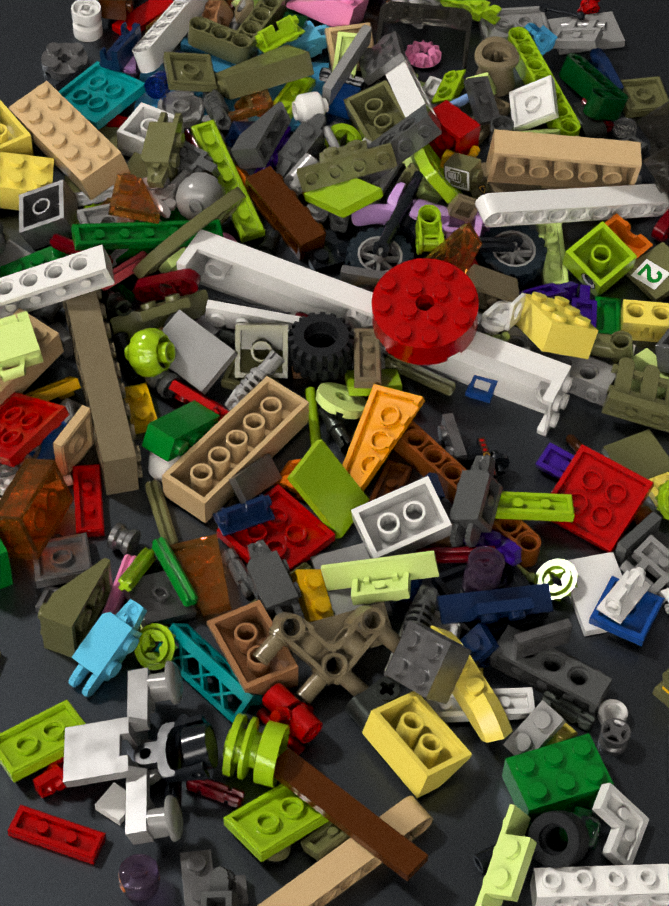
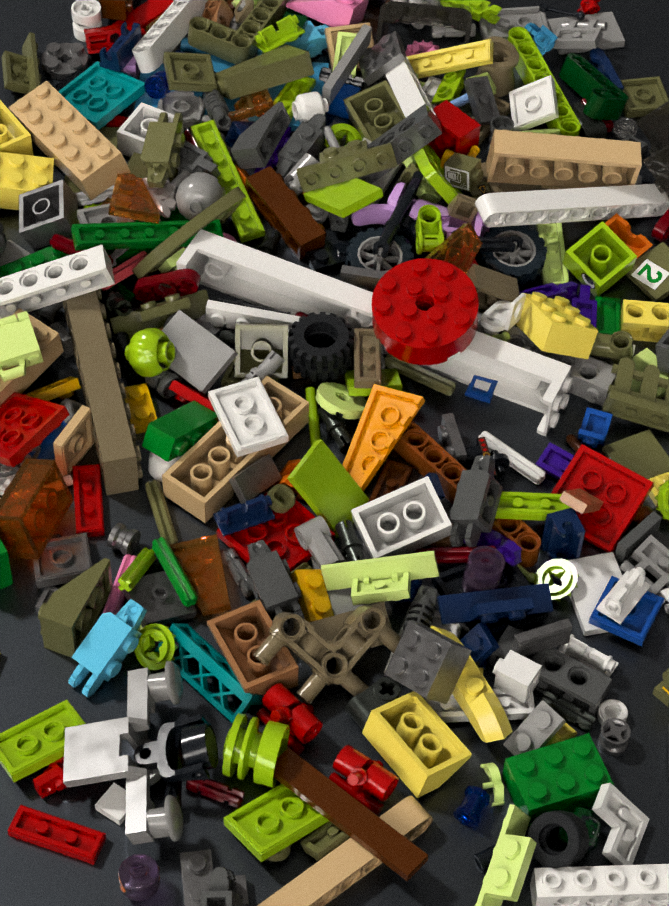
none -> olive bracket [1,32,41,95]
none -> red piece [84,25,146,54]
none -> white tile [208,376,289,457]
none -> olive tile [267,484,296,513]
none -> light grey piece [294,515,345,570]
none -> red pin [329,744,399,815]
none -> pearl dark grey pin [335,520,365,562]
none -> light yellow tile [407,39,494,79]
none -> light grey axle [431,23,476,38]
none -> clear blue bush [453,786,491,827]
none -> white axle [478,431,546,485]
none -> yellowish green piece [480,763,505,807]
none -> white brick [493,650,542,703]
none -> dark blue hinge [541,508,585,560]
none -> white hinge [558,634,619,677]
none -> medium nougat tile [559,488,604,514]
none -> blue bracket [578,407,613,448]

